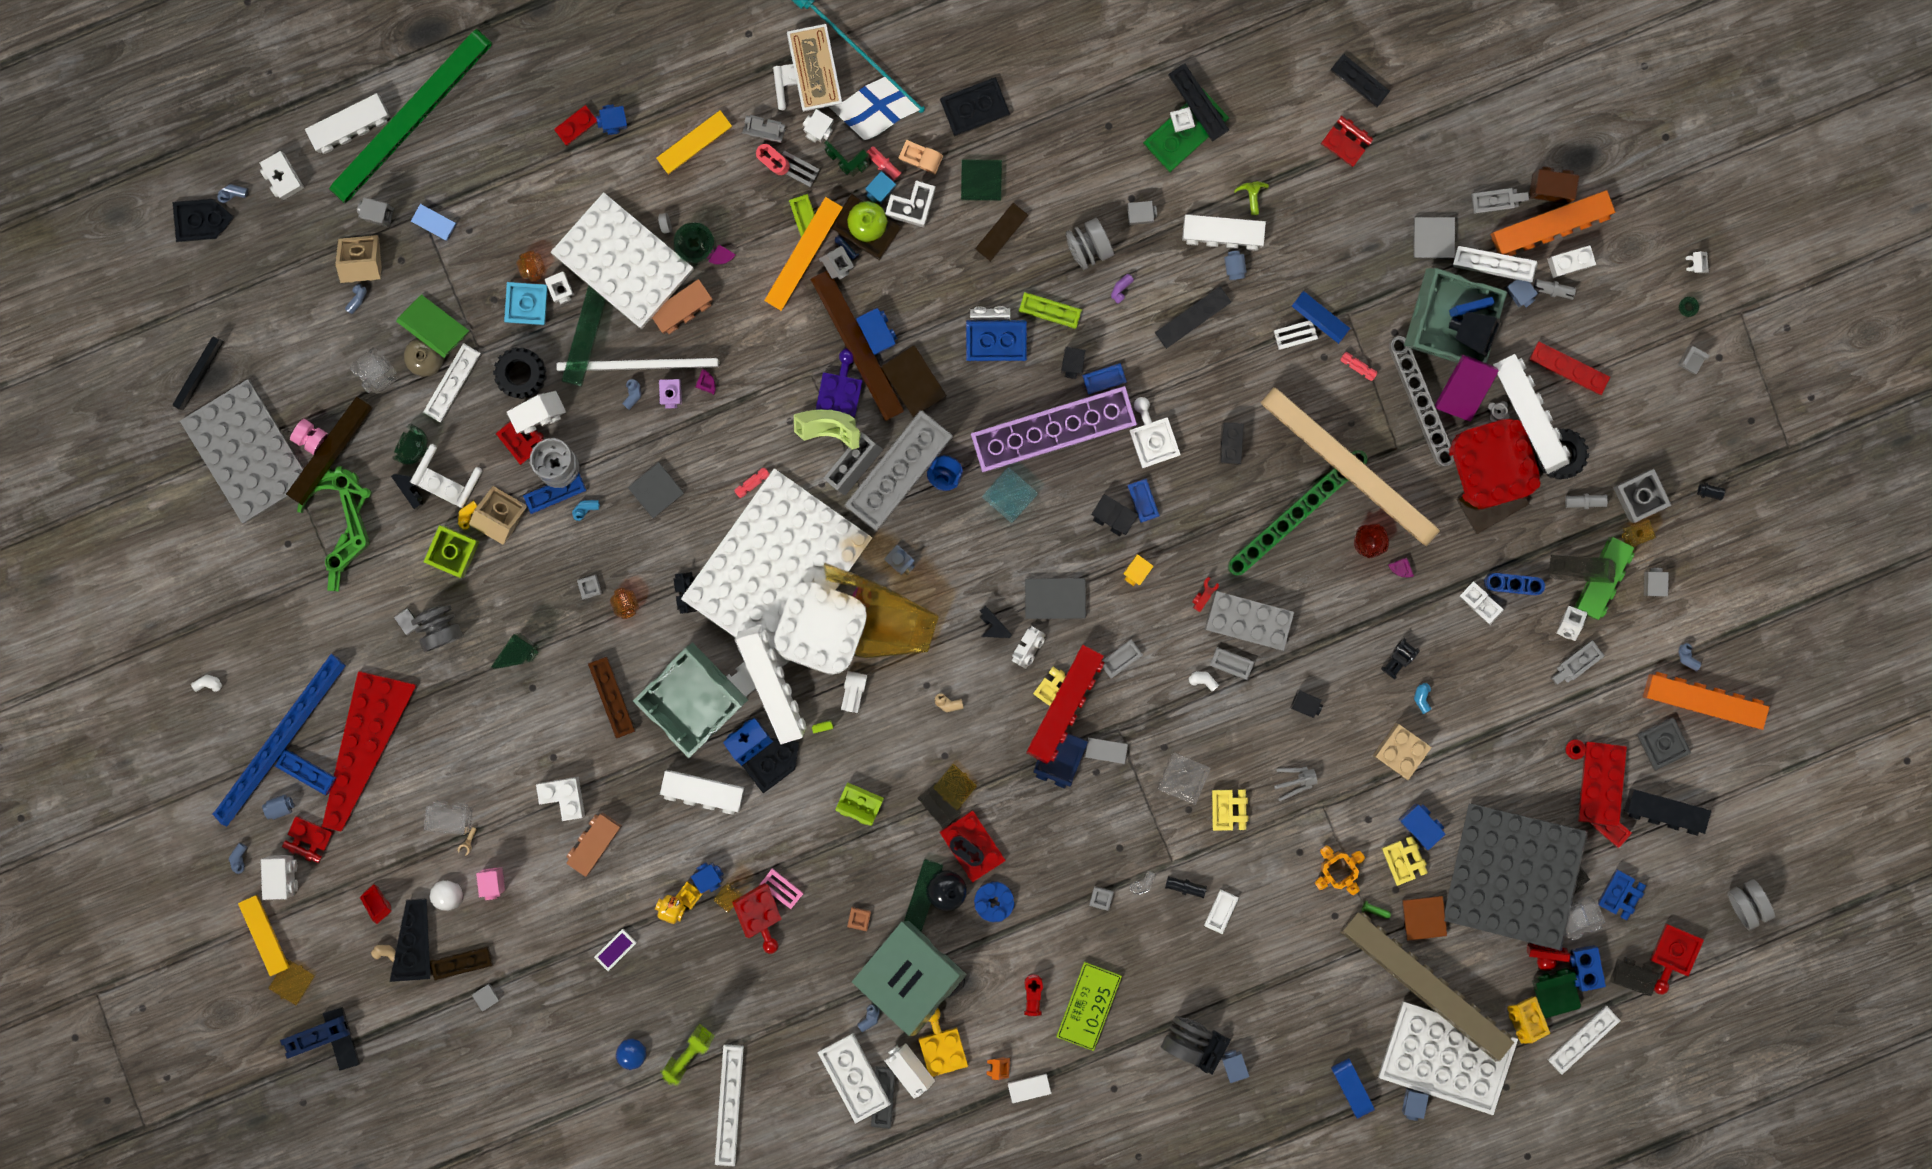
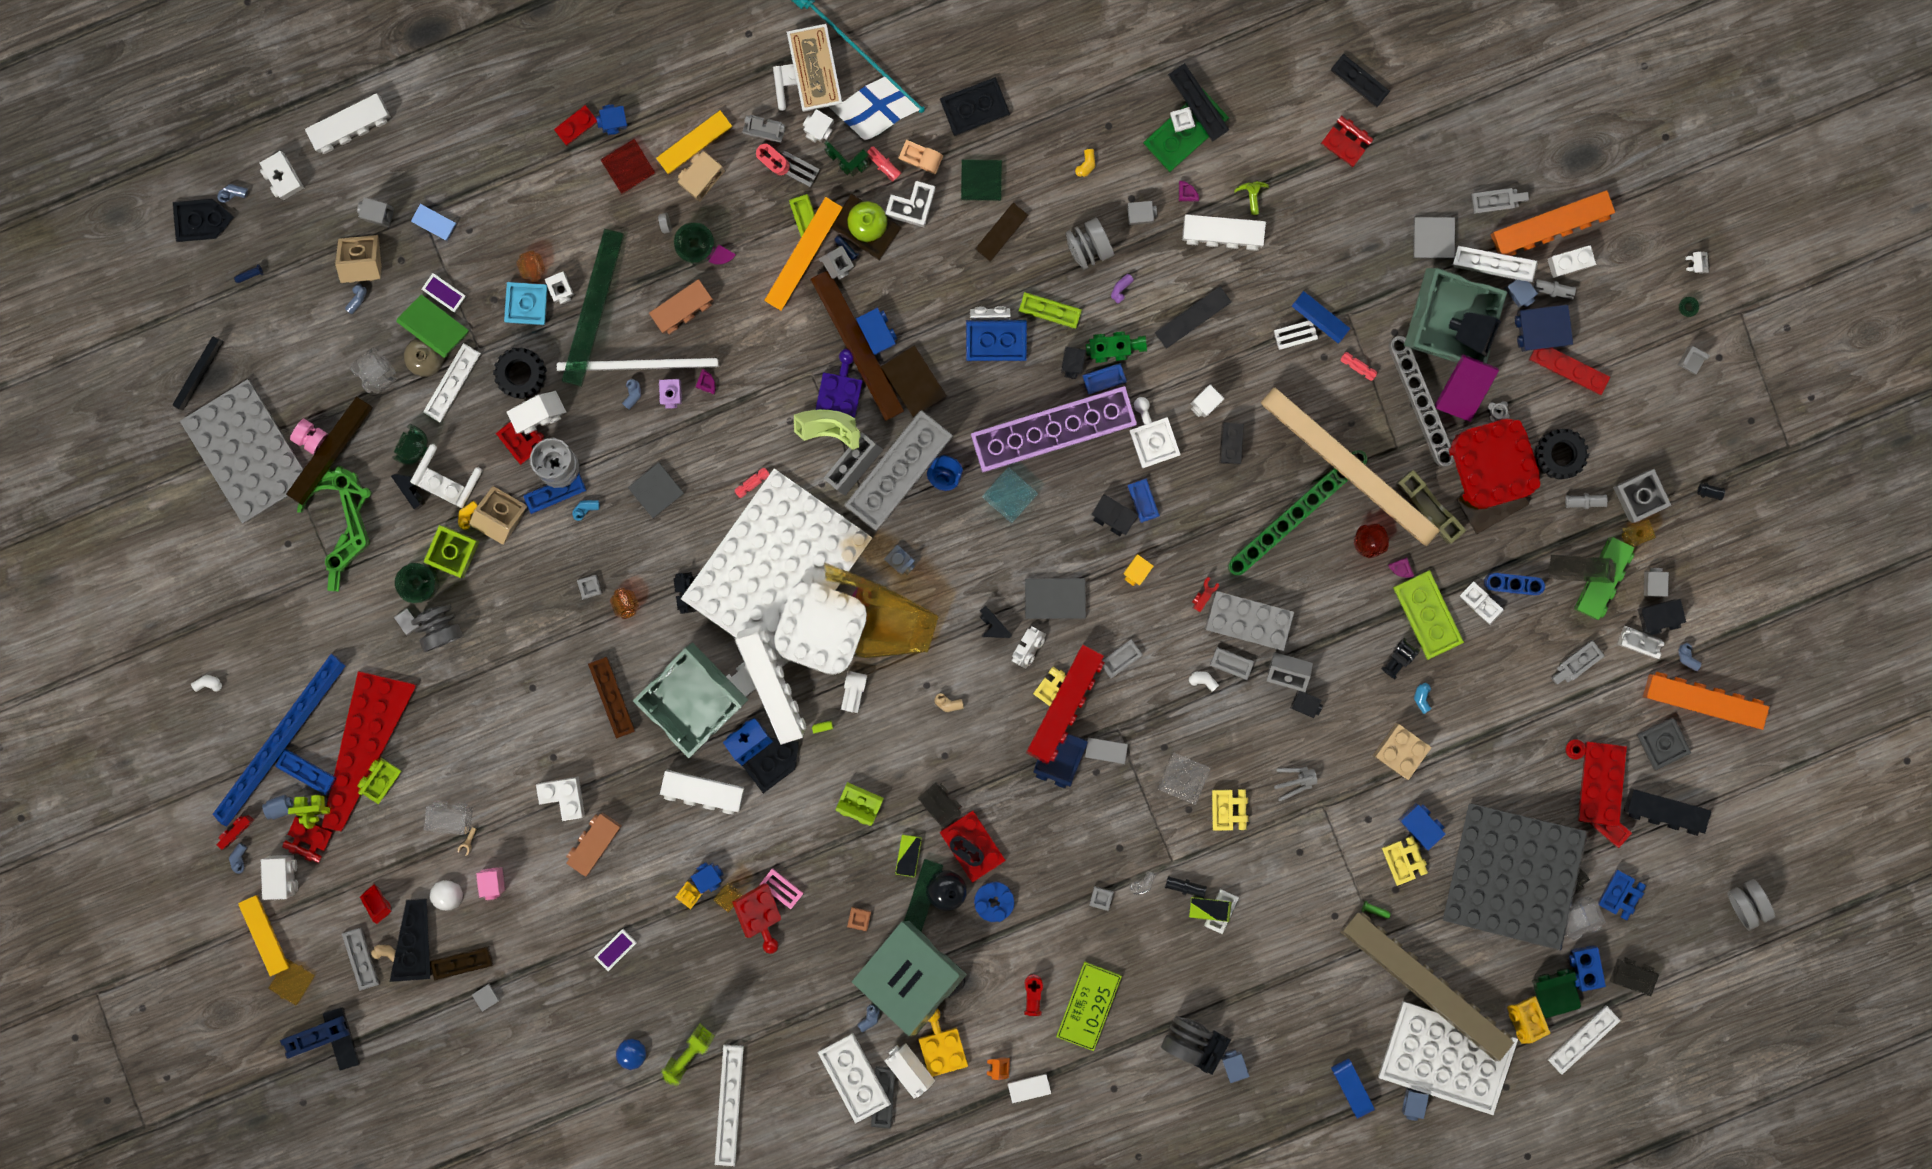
green beam [329,29,492,203] -> none
clear green slope [491,633,539,669] -> none
white plate [551,192,694,330] -> none
yellow head [655,895,686,924] -> none
dark azure brick [865,171,897,204] -> none
clear yellow piece [933,763,977,810] -> none
sand blue brick [1224,250,1247,280] -> none
light orange piece [1315,845,1365,895] -> none
dark orange tile [1402,896,1447,941] -> none
blue tile [1449,297,1494,318] -> none
white brick [1493,354,1571,474] -> none
red tile [1527,943,1570,972] -> none
reddish brown brick [1529,167,1579,204] -> none
white brick [1556,605,1587,641] -> none
red plate [1650,924,1704,995] -> none
none -> red plate [216,815,255,850]
none -> dark blue piece [234,264,263,283]
none -> lime hips [288,795,330,829]
none -> light grey tile [342,927,380,991]
none -> lime bracket [357,757,401,805]
none -> clear green brick [395,563,439,603]
none -> dark purple tile [422,273,467,313]
none -> clear red tile [600,139,656,194]
none -> tan brick [678,151,725,202]
none -> black tile [895,834,922,877]
none -> yellow arm [1075,149,1095,177]
none -> green brick [1086,332,1147,363]
none -> magenta tile [1179,181,1199,202]
none -> black tile [1189,897,1232,922]
none -> white brick [1190,385,1224,417]
none -> light grey brick [1267,652,1313,692]
none -> lime tile [1393,570,1464,660]
none -> olive arch [1395,470,1466,544]
none -> dark blue panel [1515,305,1573,352]
none -> white hinge [1617,626,1664,659]
none -> black brick [1638,599,1686,635]

